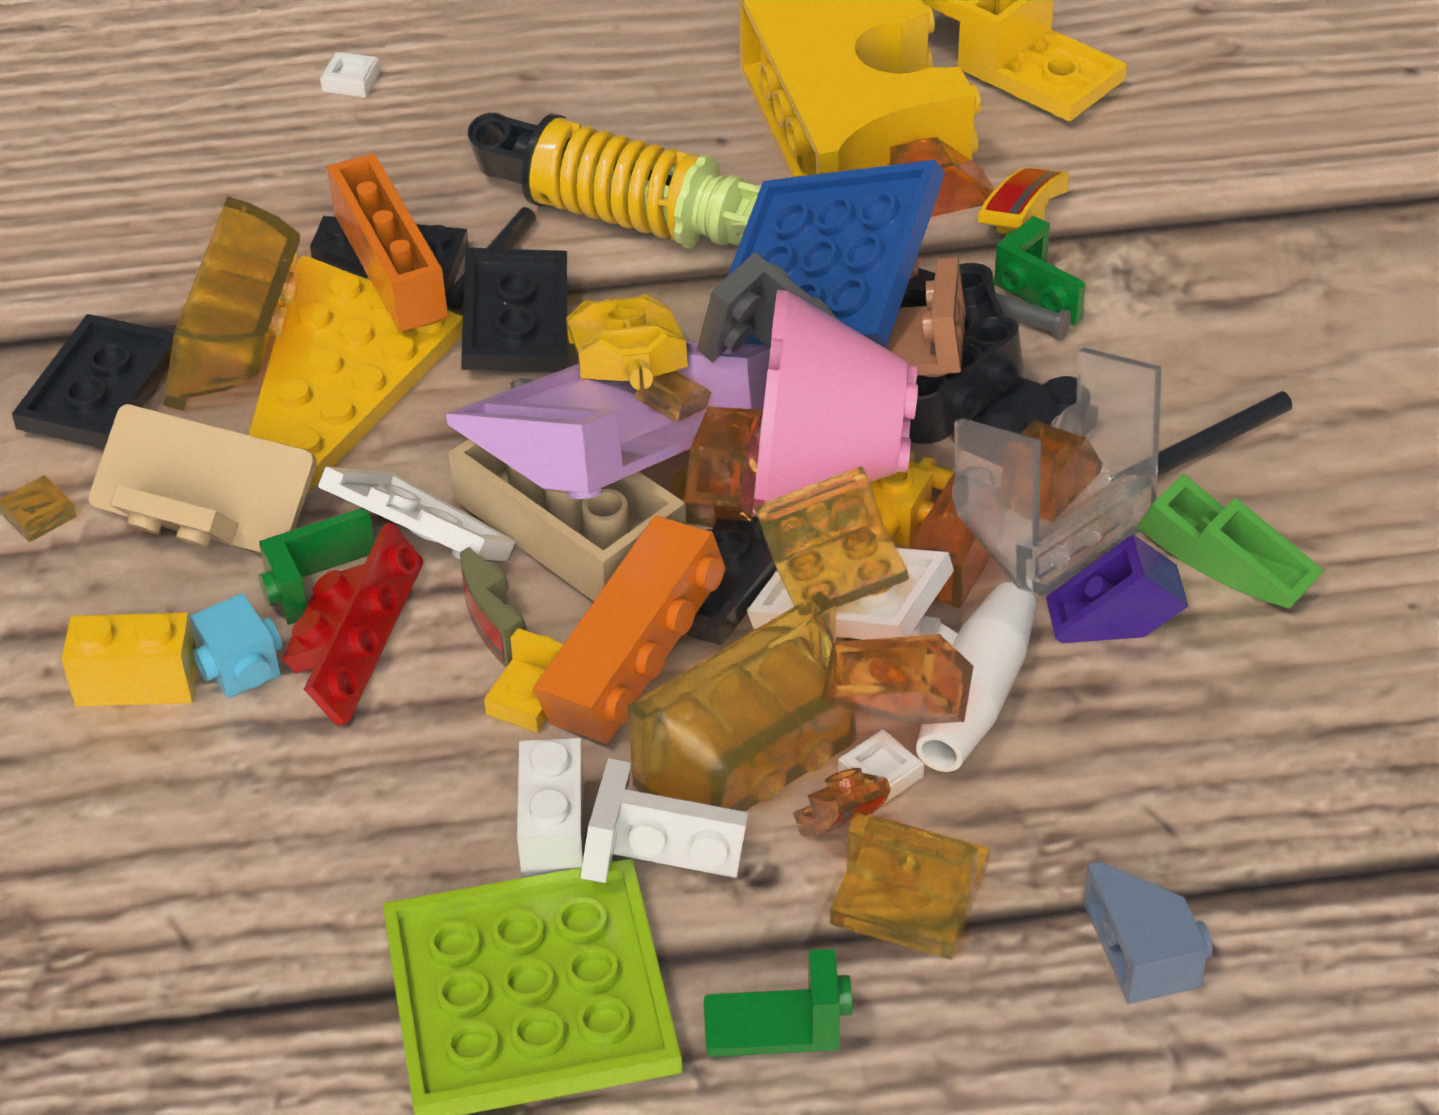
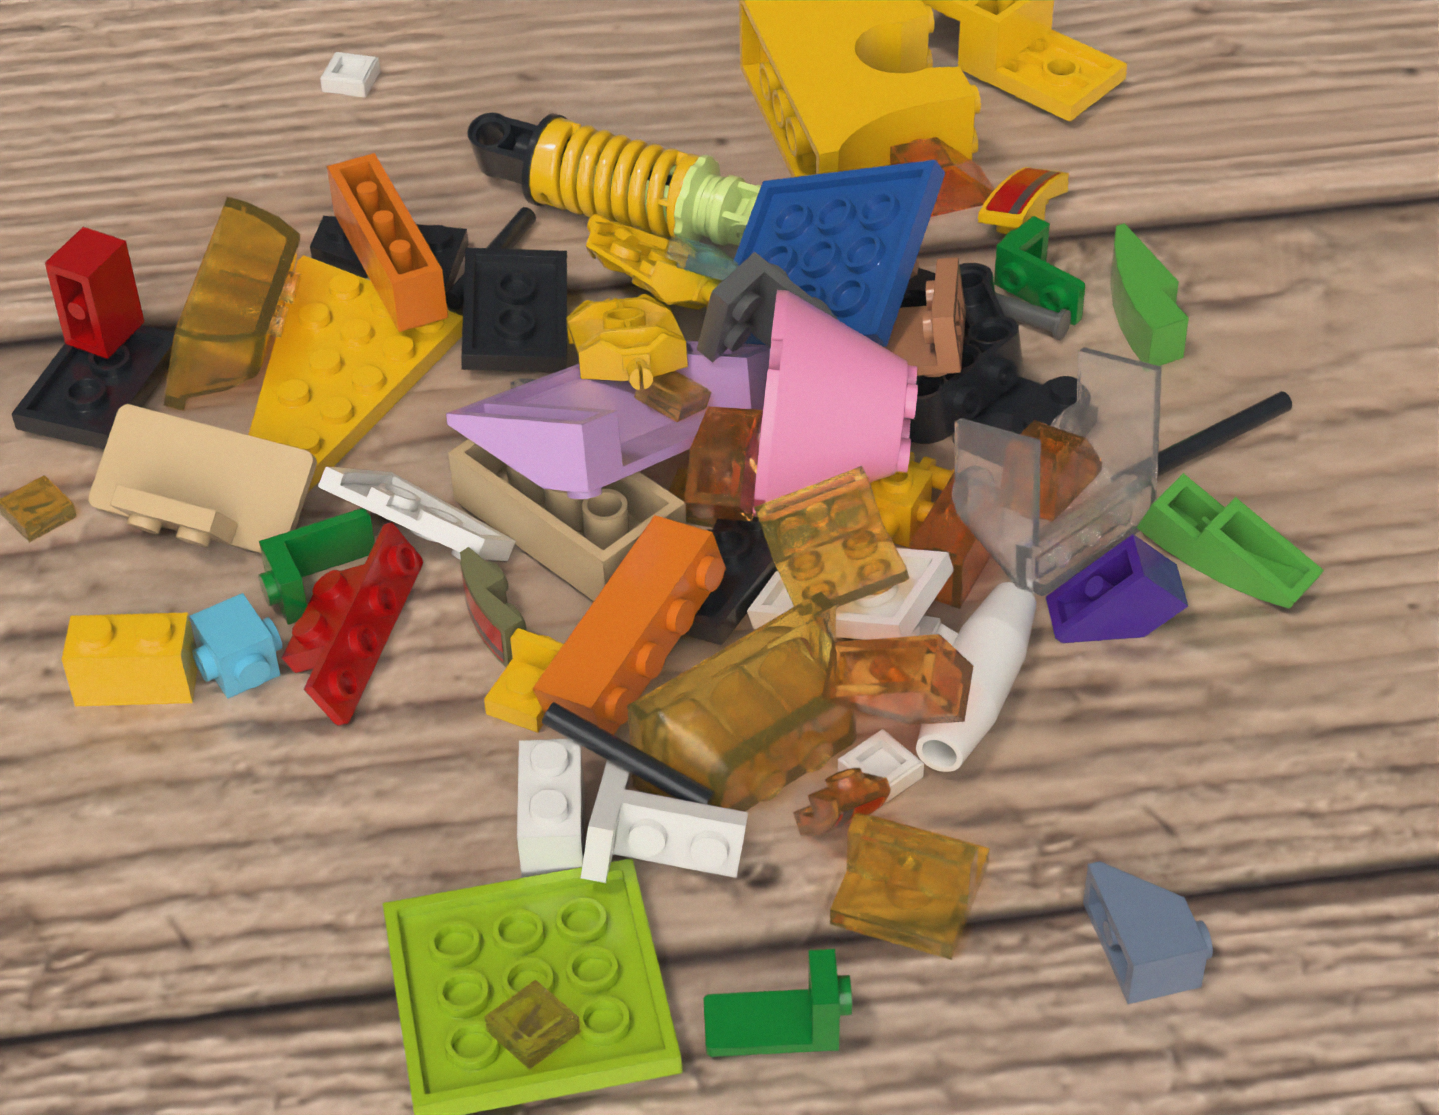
none -> red brick [45,226,145,359]
none -> clear yellow tile [485,980,581,1070]
none -> black bar [542,702,715,805]
none -> yellow plate [586,214,727,310]
none -> clear light blue tile [667,235,739,280]
none -> bright green slope [1110,223,1189,370]

